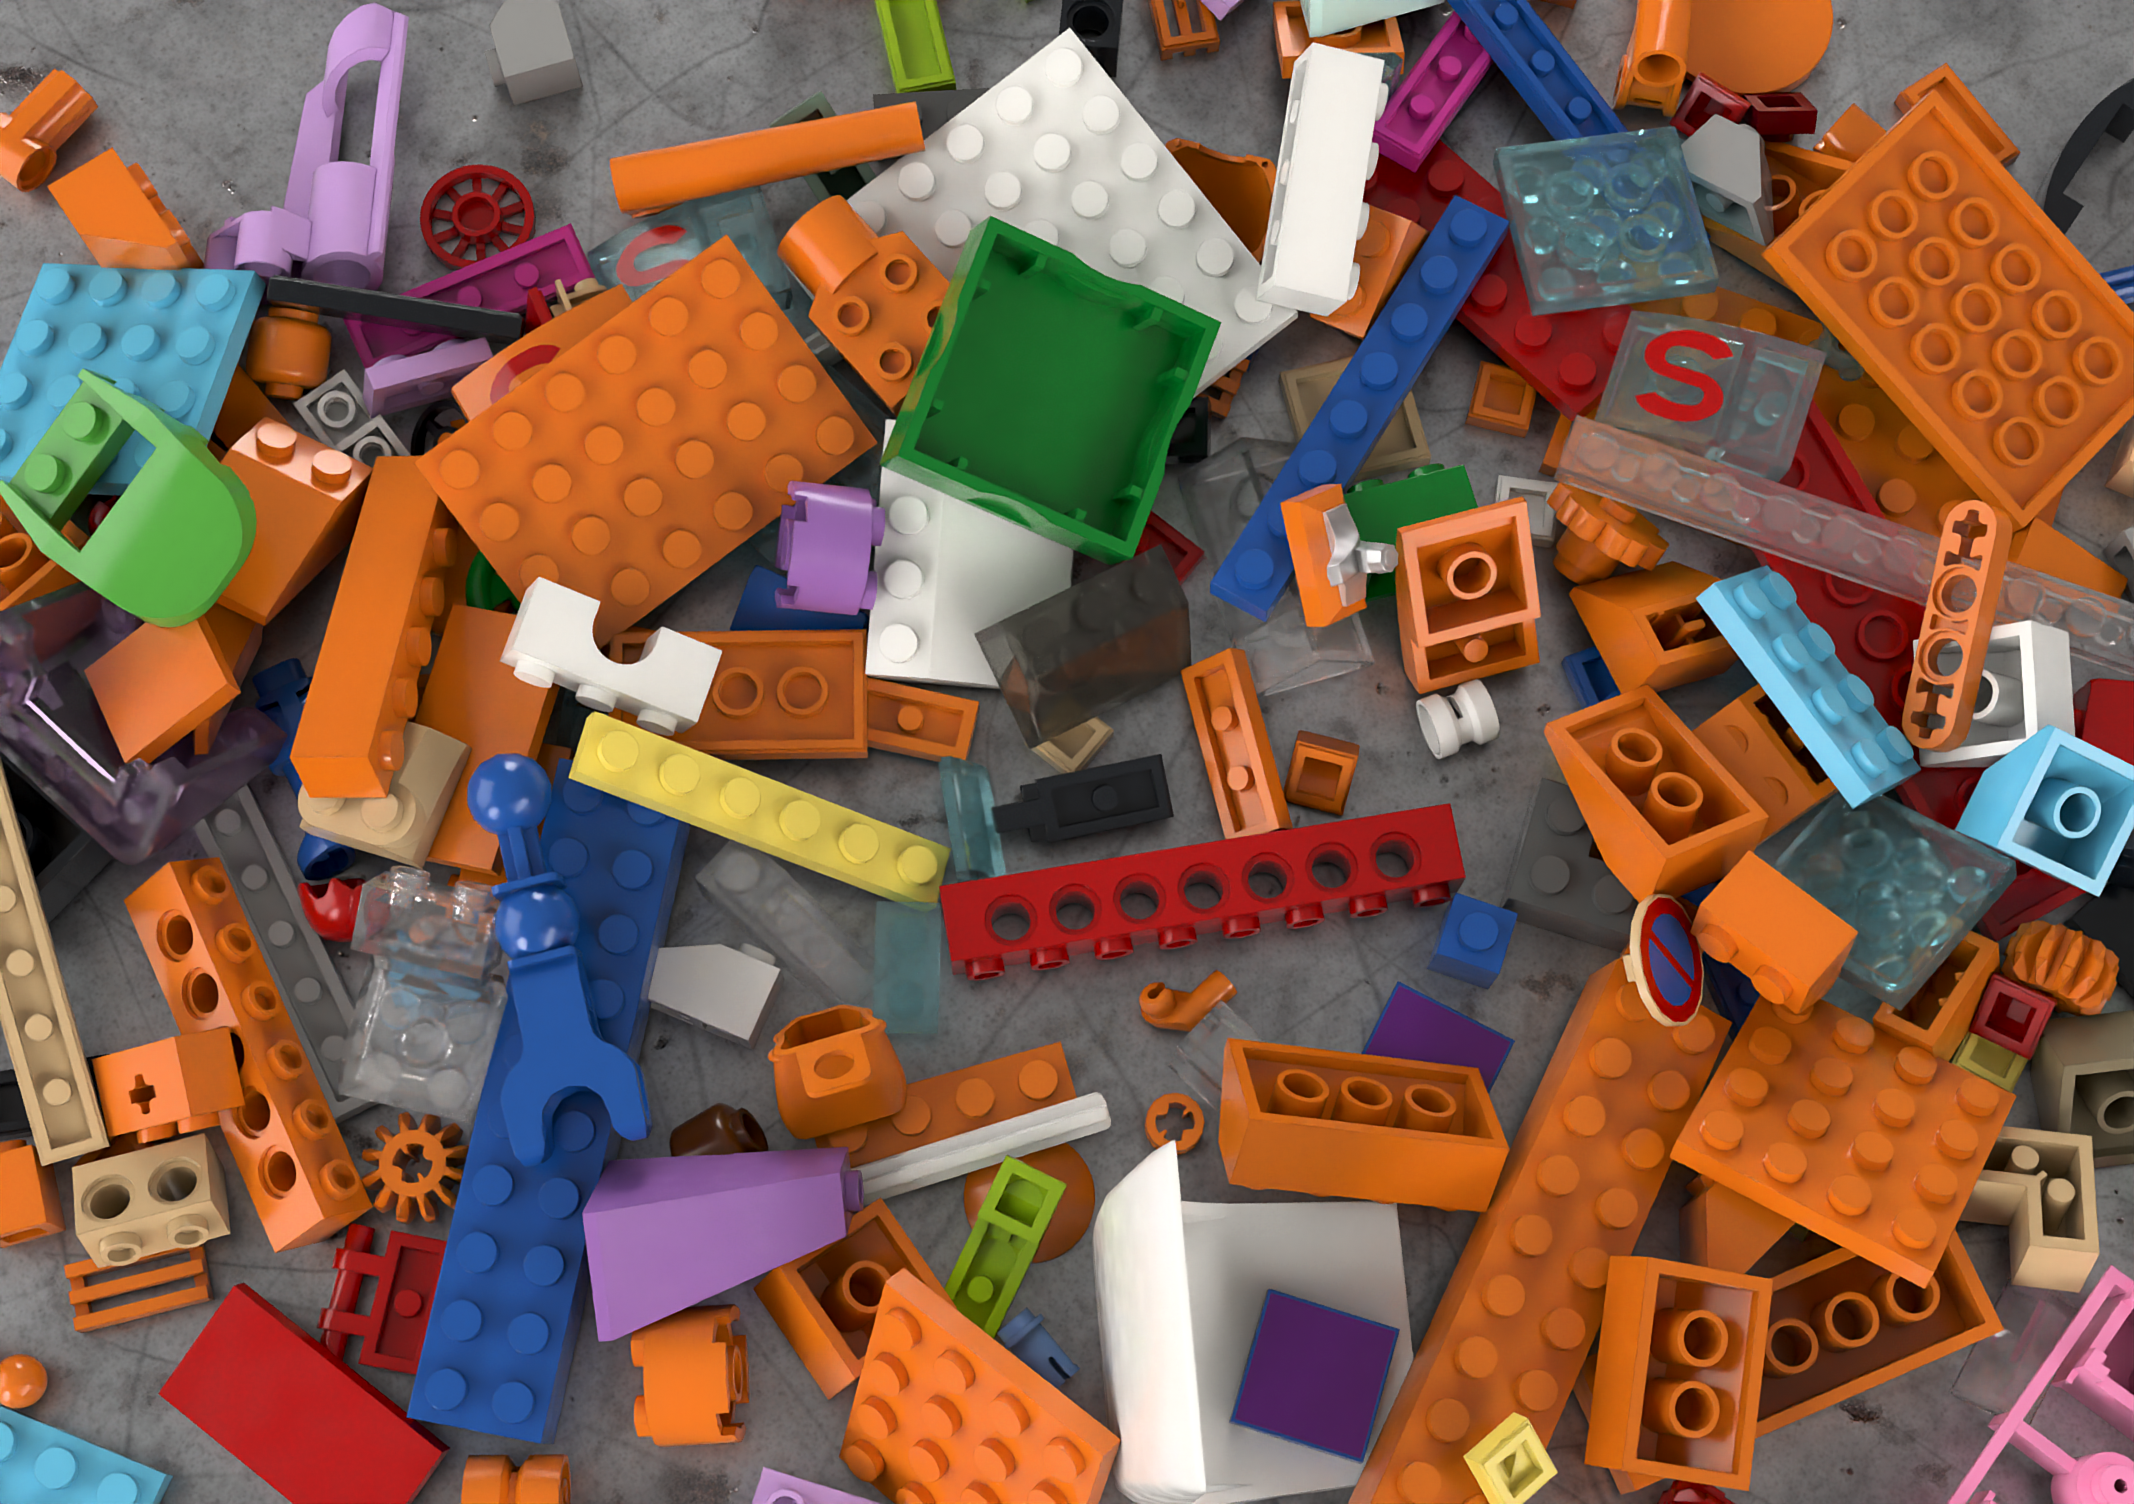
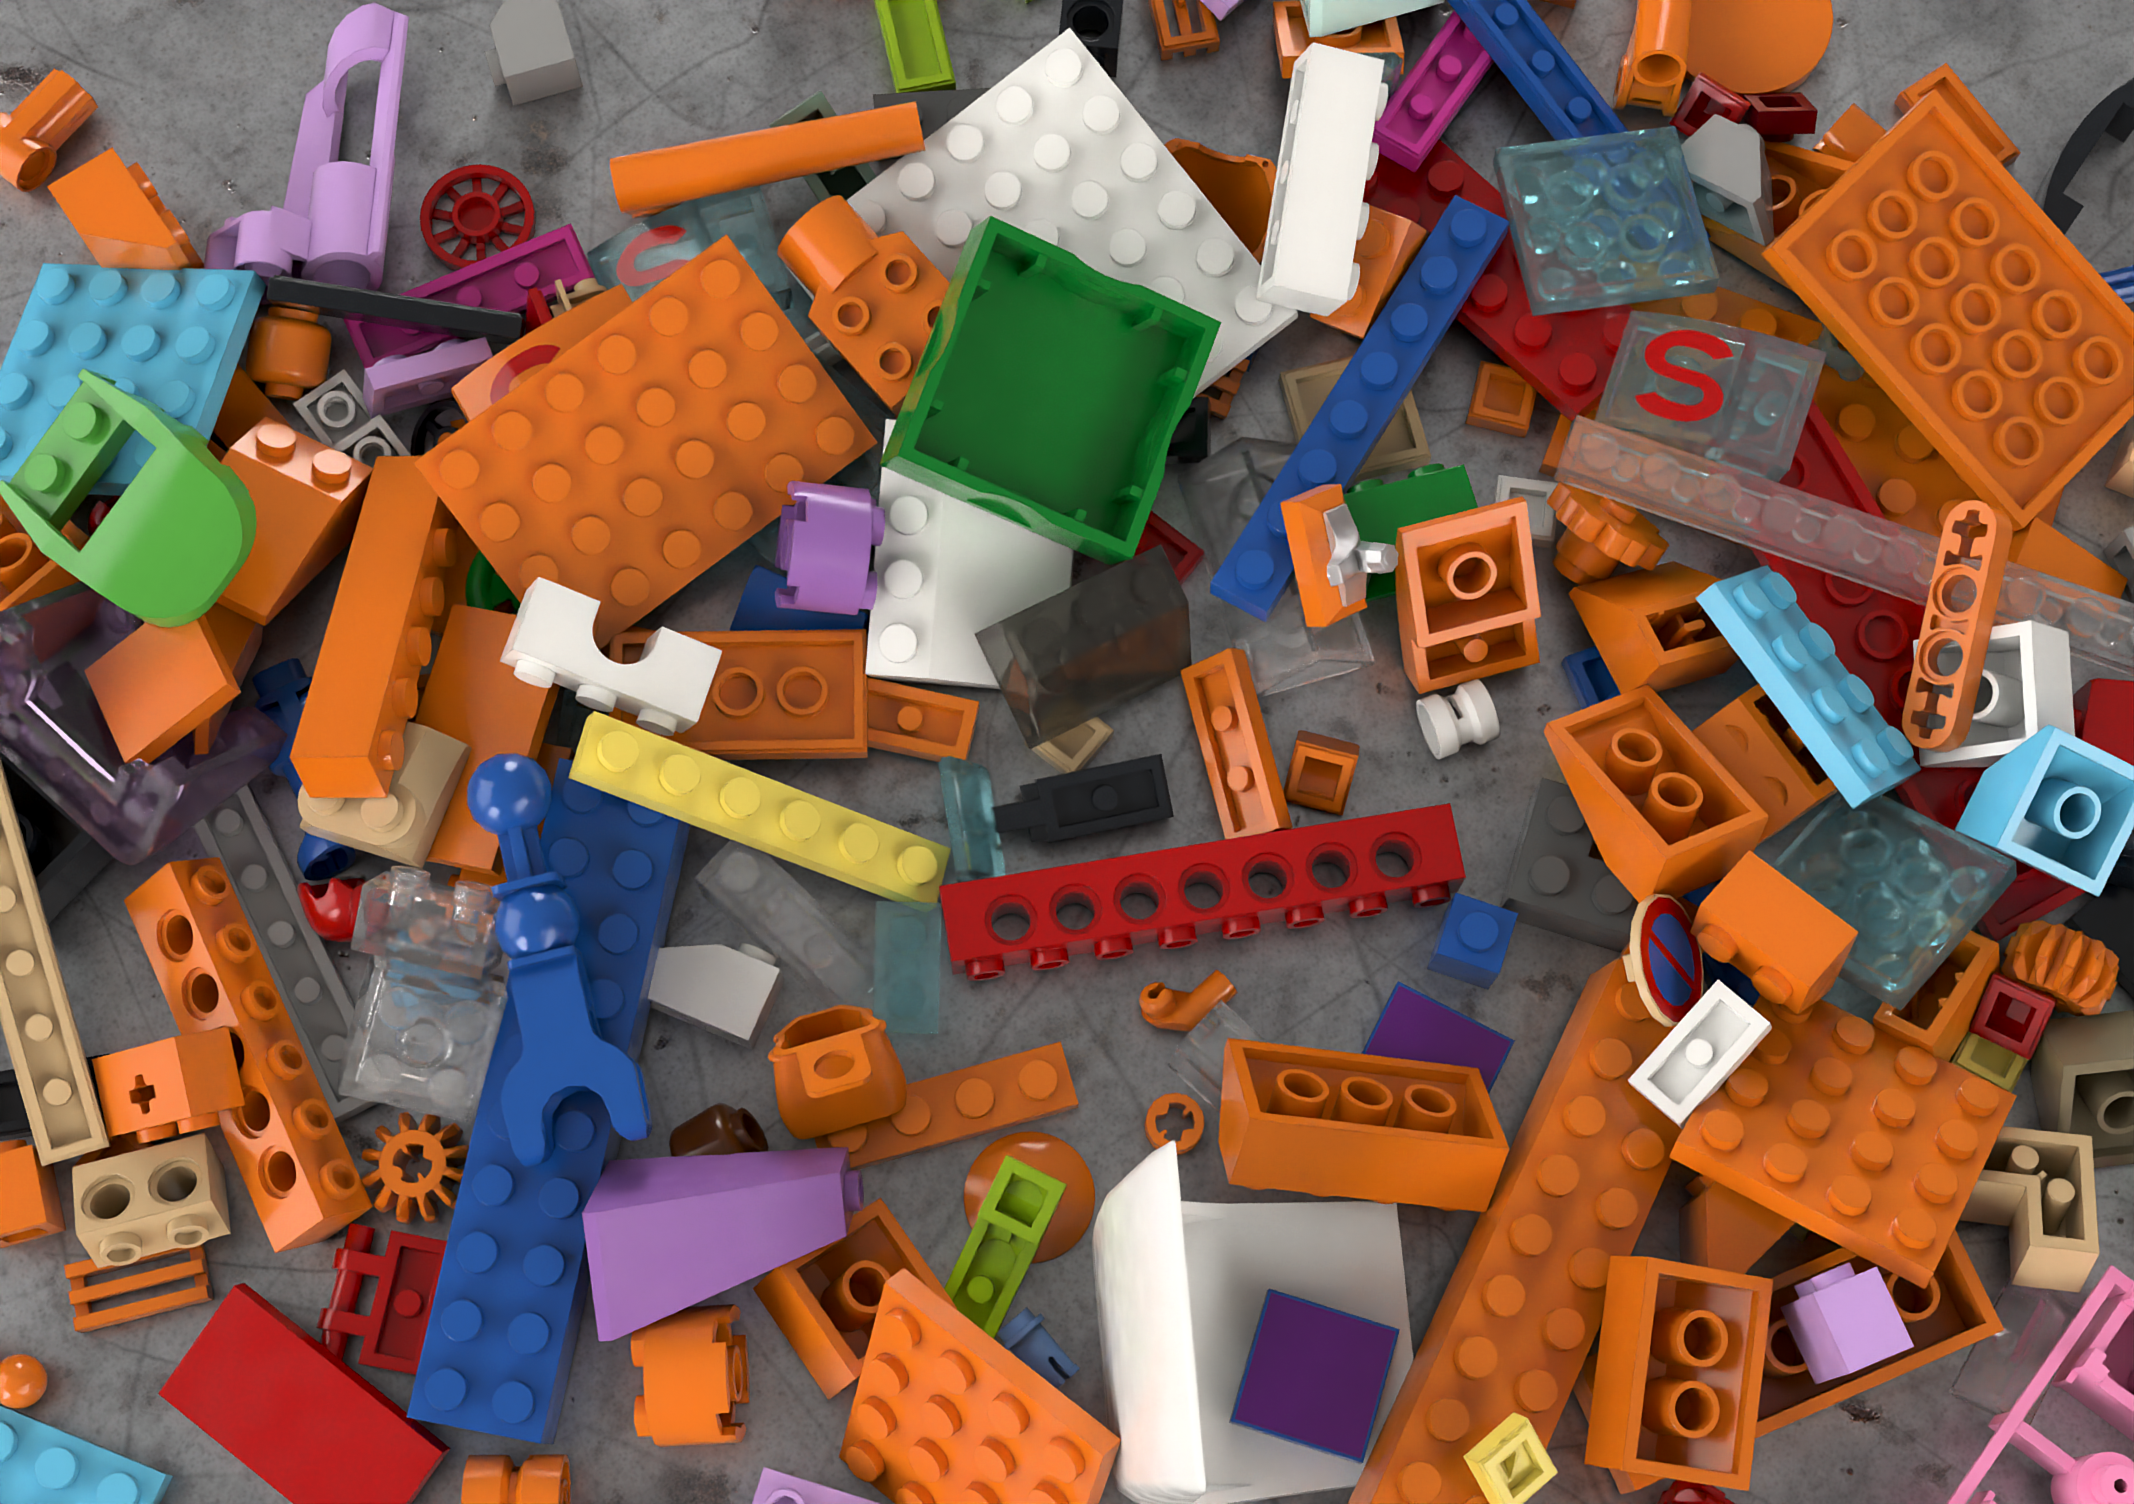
white axle [851,1092,1111,1206] -> none
none -> white plate [1628,980,1772,1129]
none -> lavender brick [1780,1262,1914,1384]

